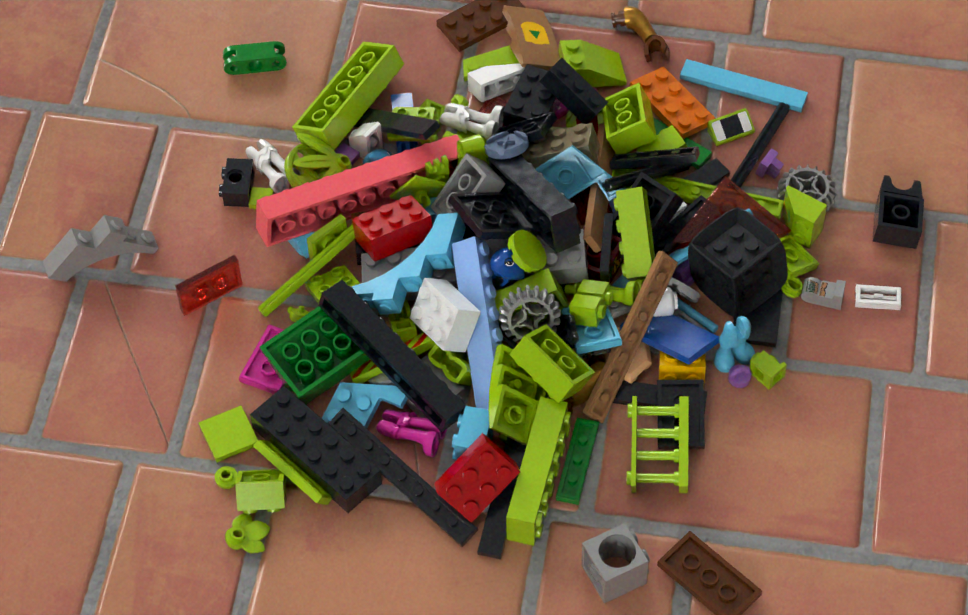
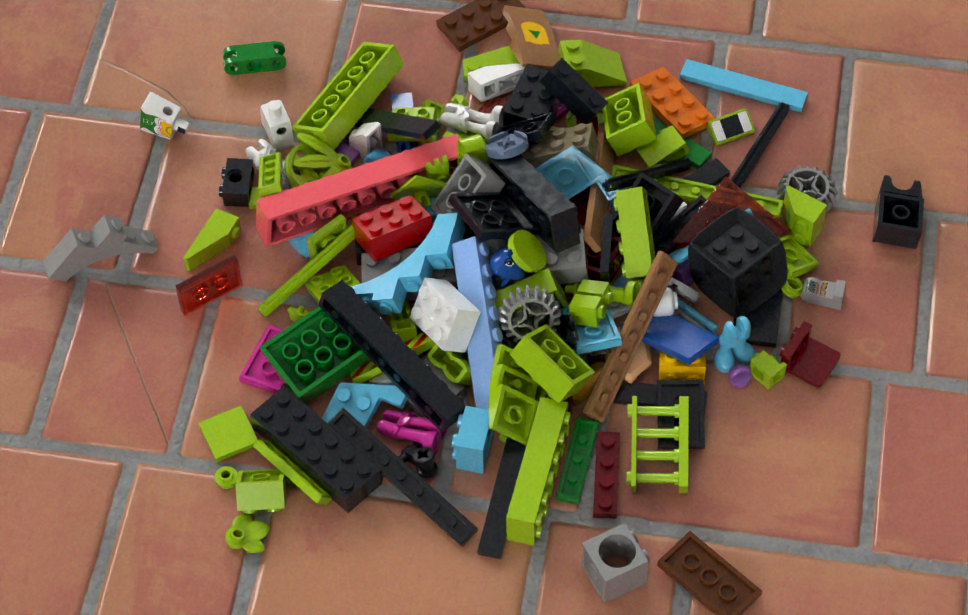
red brick [434,433,520,523] -> none
black tile [610,146,700,170] -> none
piece [611,6,670,62] -> none
medium lavender tile [755,148,784,178] -> none
white tile [855,284,901,310] -> none
none -> white torso [140,91,191,139]
none -> lime slope [183,208,242,271]
none -> lime tile [258,152,283,197]
none -> white torso [260,100,295,151]
none -> black piece [398,442,438,478]
none -> dark red plate [593,431,620,519]
none -> dark red bracket [779,321,841,387]

